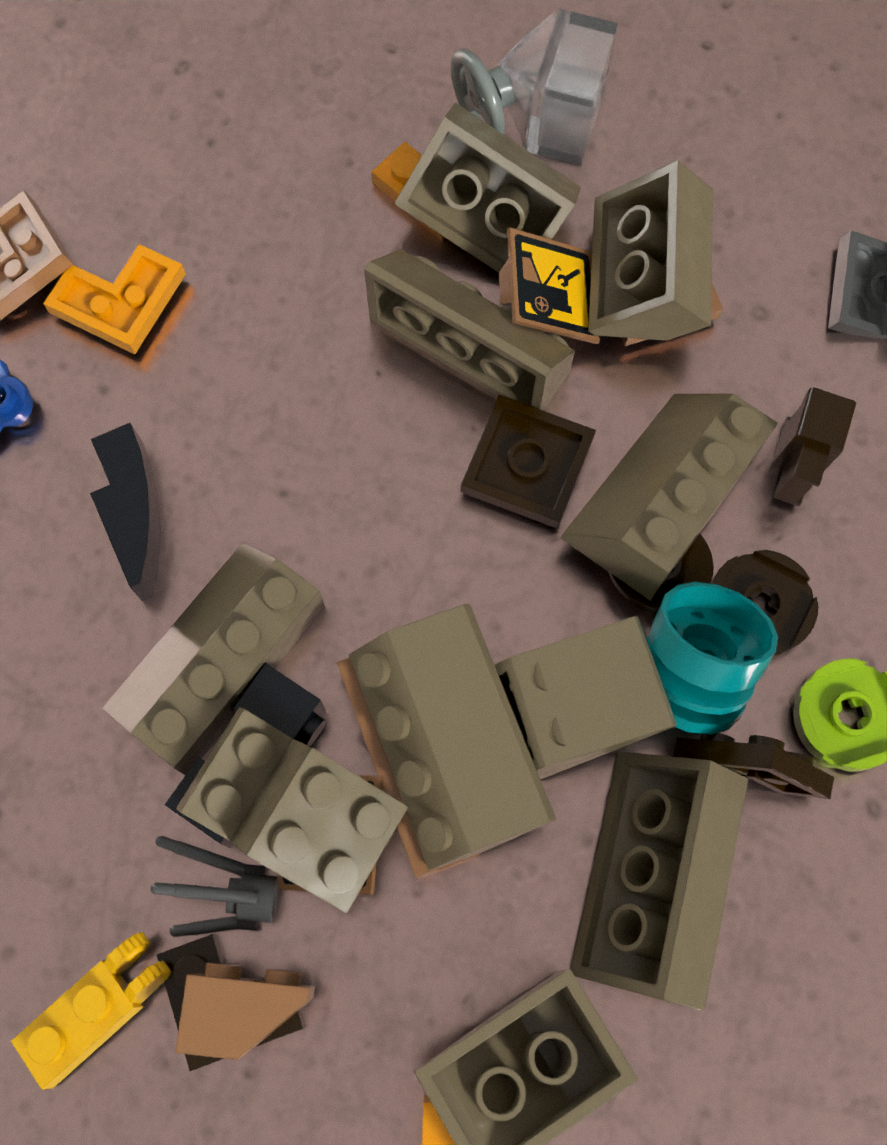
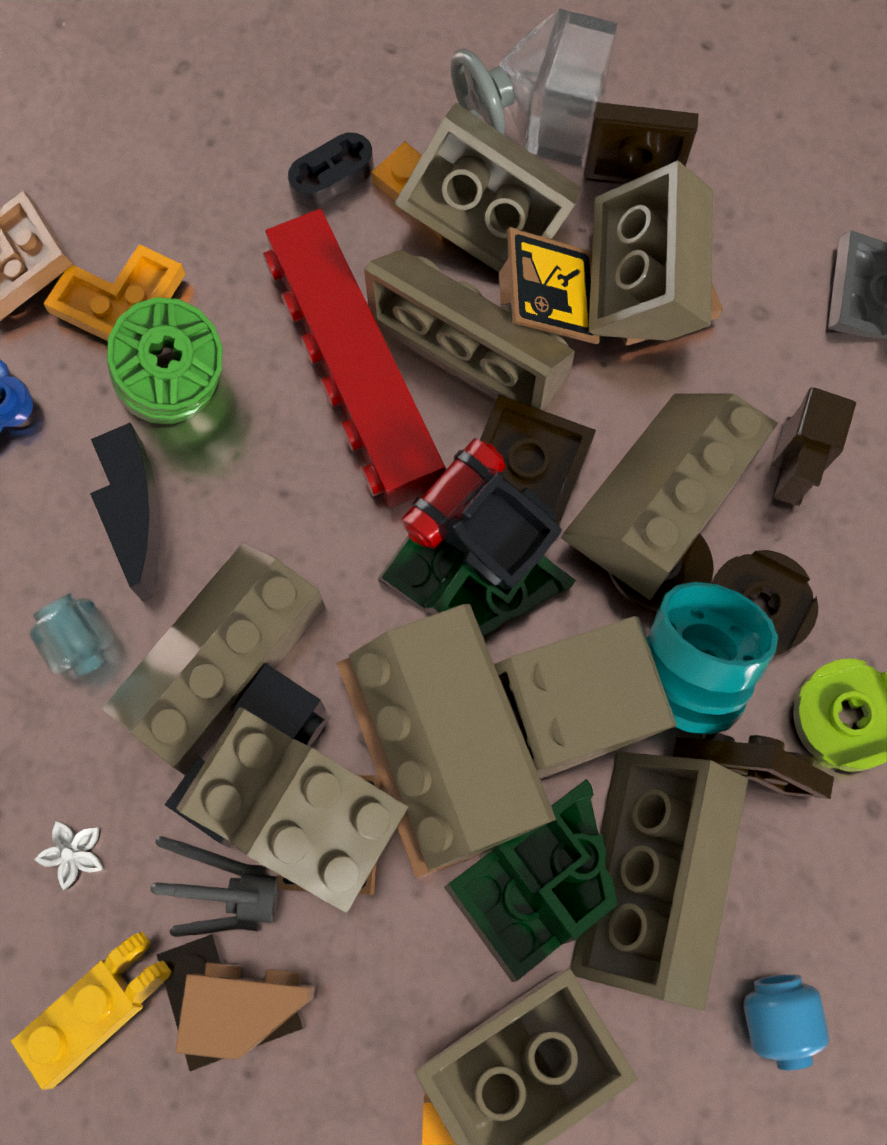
none -> clear light blue head [29,593,114,678]
none -> white plant [34,821,104,890]
none -> bright green wheel [107,297,223,425]
none -> red brick [262,208,446,509]
none -> black beam [288,133,373,207]
none -> dark green slope [378,536,576,636]
none -> black piece [401,438,562,590]
none -> dark green slope [444,779,618,982]
none -> dark brown plate [583,102,699,183]
none -> dark azure head [744,974,829,1070]

